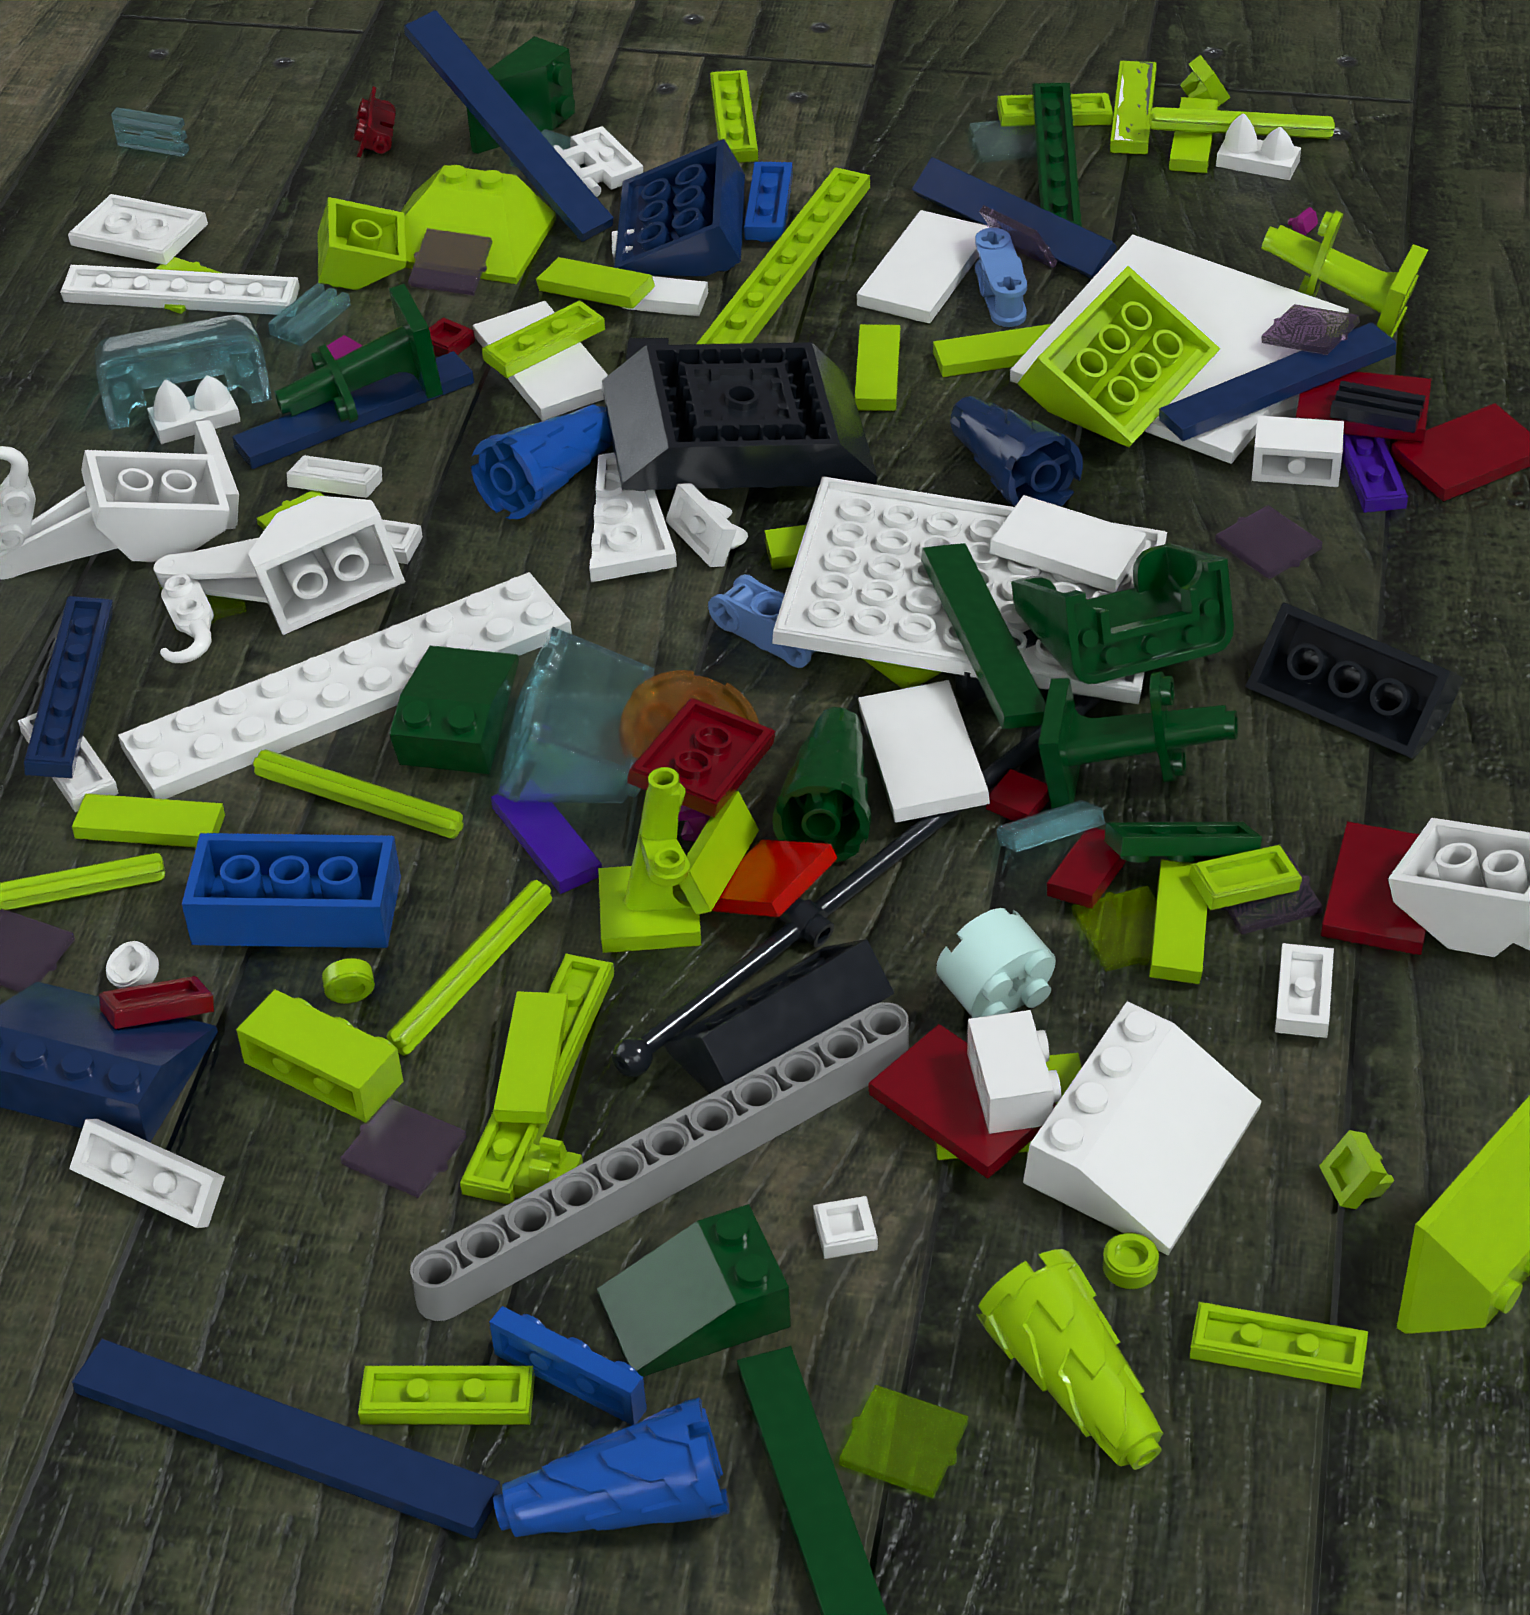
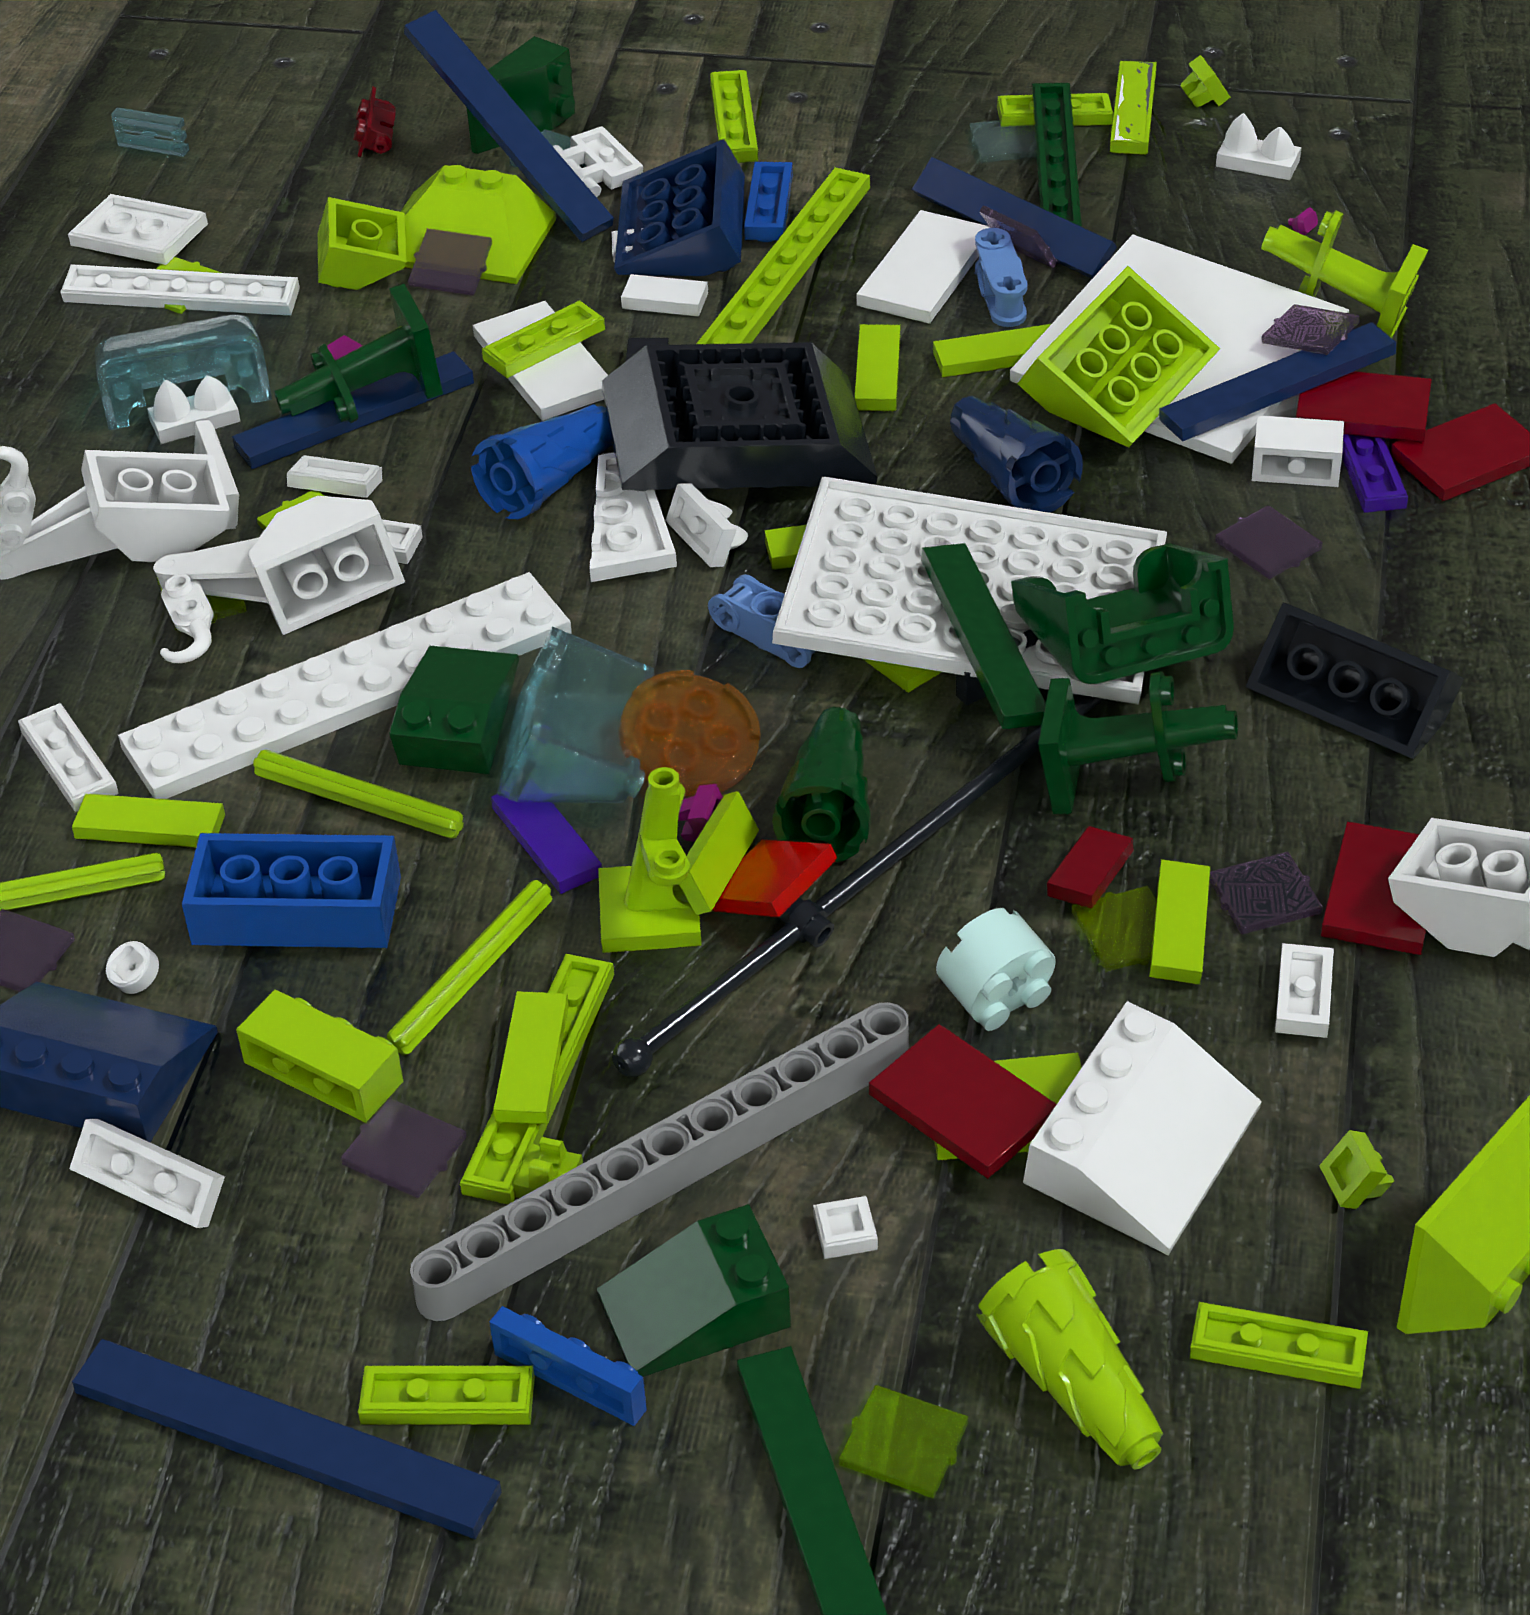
dark blue tile [24,596,113,778] -> none
dark red tile [99,976,214,1029] -> none
clear light blue tile [268,283,351,346] -> none
lime tile [322,958,375,1004] -> none
dark red tile [429,317,475,357] -> none
blue cone [493,1397,730,1537] -> none
lime tile [536,257,655,309] -> none
dark red tile [627,698,776,818] -> none
black slope [664,939,895,1094] -> none
white tile [858,680,990,822] -> none
white brick [967,1010,1061,1134] -> none
dark red tile [986,769,1050,827] -> none
white tile [989,495,1147,593] -> none
clear light blue tile [996,800,1105,852] -> none
lime tile [1103,1233,1159,1289] -> none
dark green plate [1104,822,1262,863] -> none
lime axle [1149,107,1335,139] -> none
lime tile [1169,97,1219,173] -> none
lime tile [1189,845,1302,910] -> none
black tile [1330,381,1426,433] -> none

